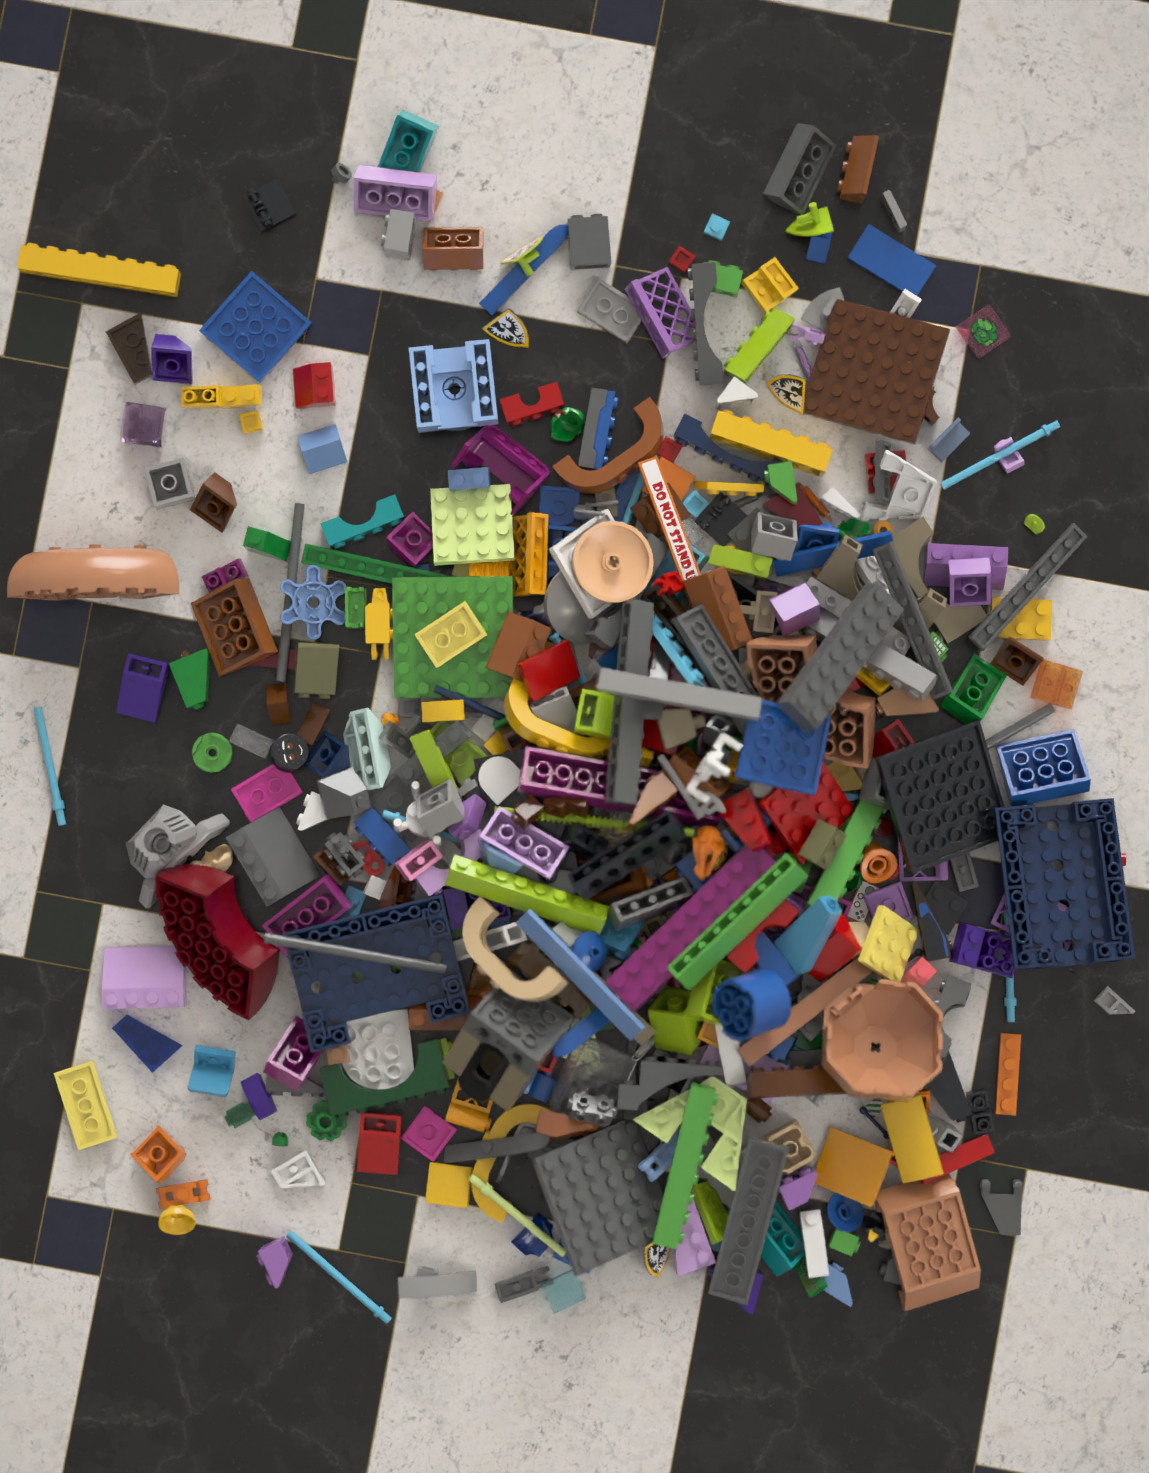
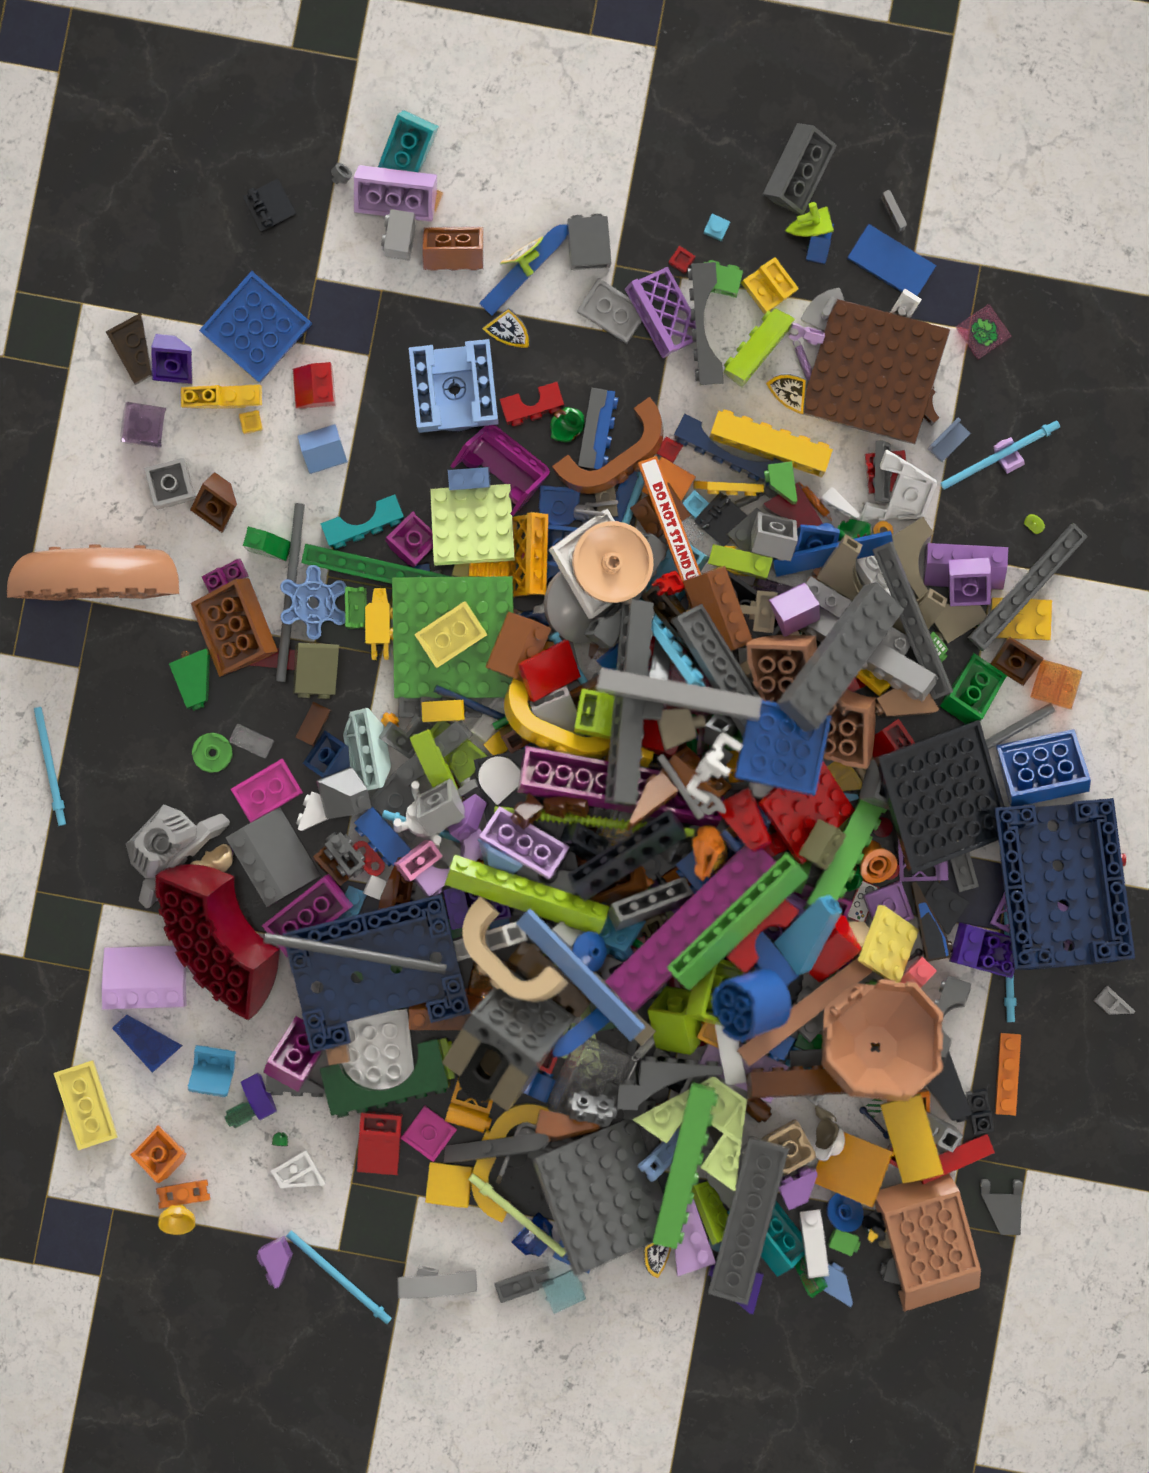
yellow brick [17,243,181,297] -> none
dark purple slope [116,653,170,723] -> none
reddish brown slope [266,683,292,726] -> none
black head [270,733,309,773] -> none
green plant [306,1100,348,1141] -> none
white slope [715,377,758,410] -> none
dark orange slope [837,135,879,204] -> none
none -> dark tan hair [815,1106,845,1161]

